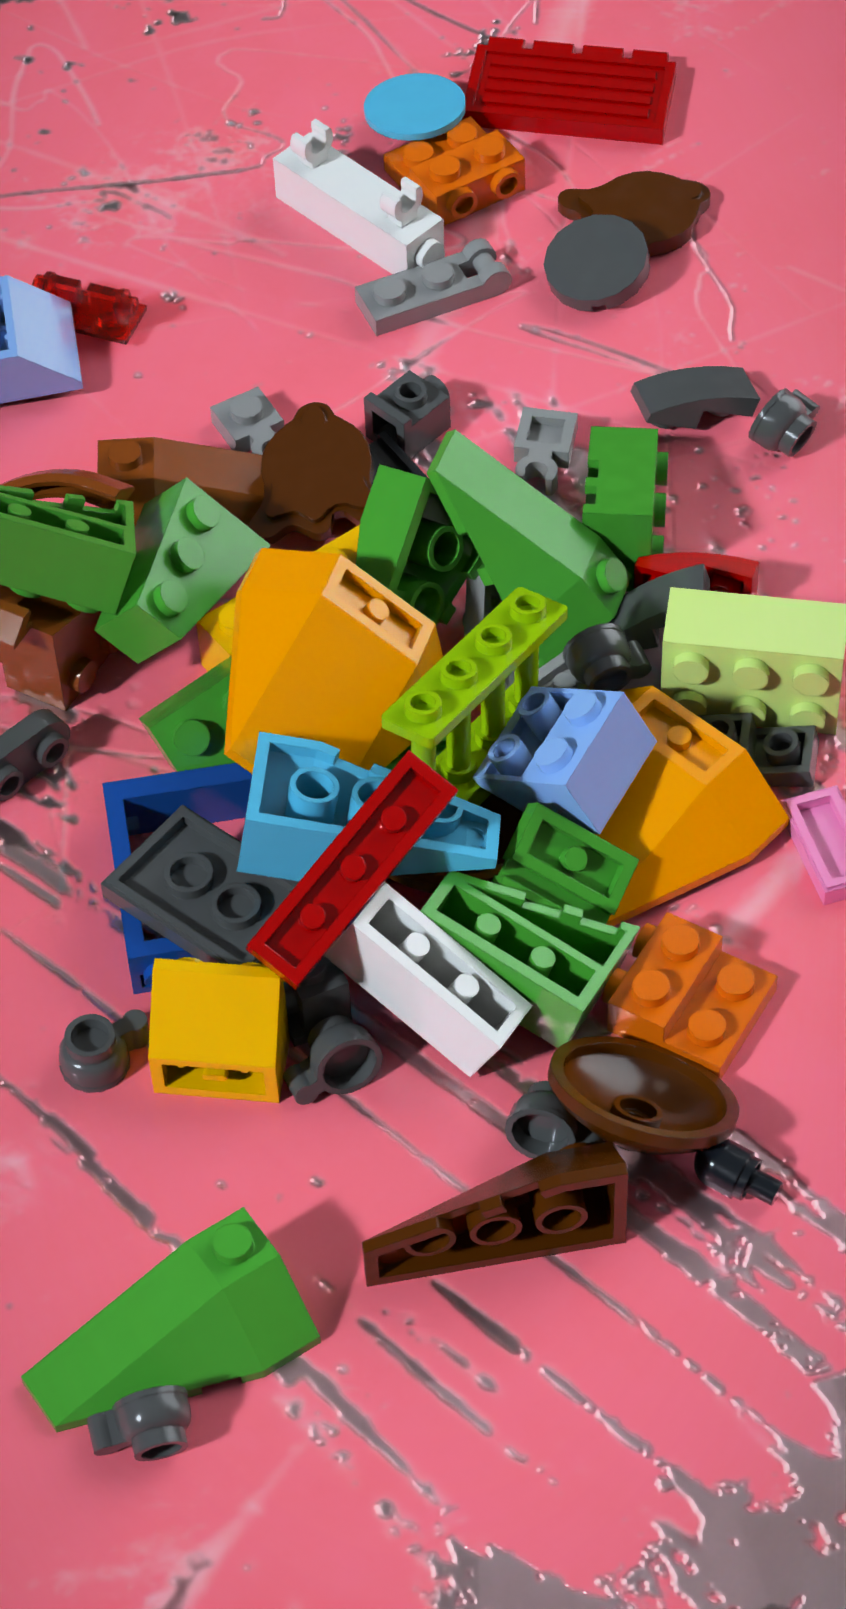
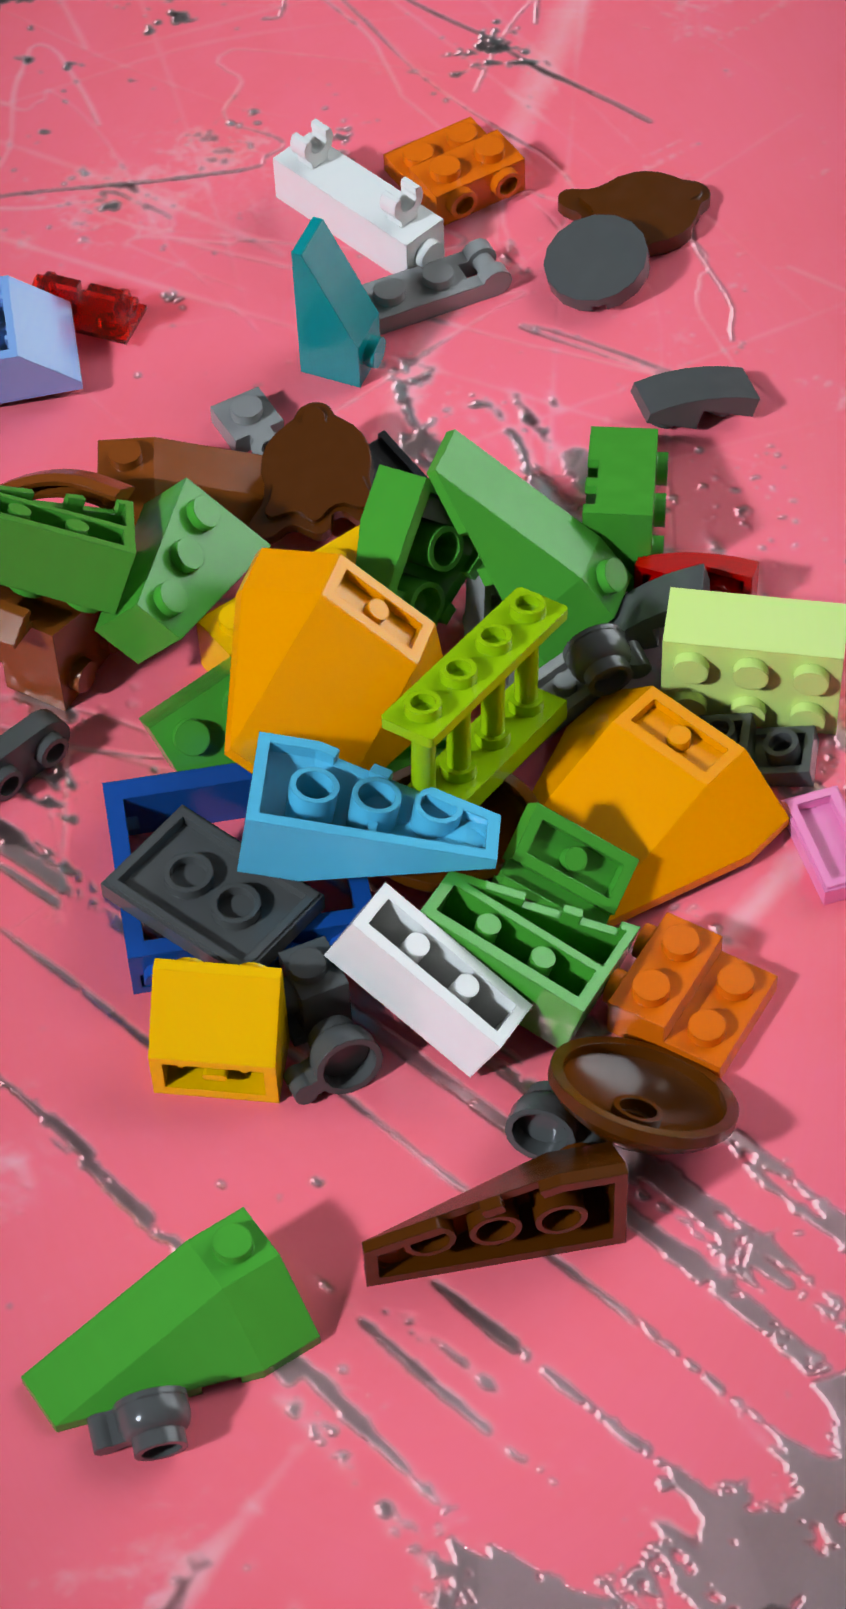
dark grey piece [59,1010,149,1093] -> none
red plate [246,750,458,990] -> none
medium azure piece [364,73,466,141] -> none
dark grey brick [364,370,451,459] -> none
red hinge [462,36,676,145] -> none
light blue slope [473,686,657,834] -> none
light grey plate [514,407,578,496] -> none
black cylinder [694,1138,784,1206] -> none
dark grey piece [748,388,820,457] -> none
none -> teal slope [291,217,386,388]

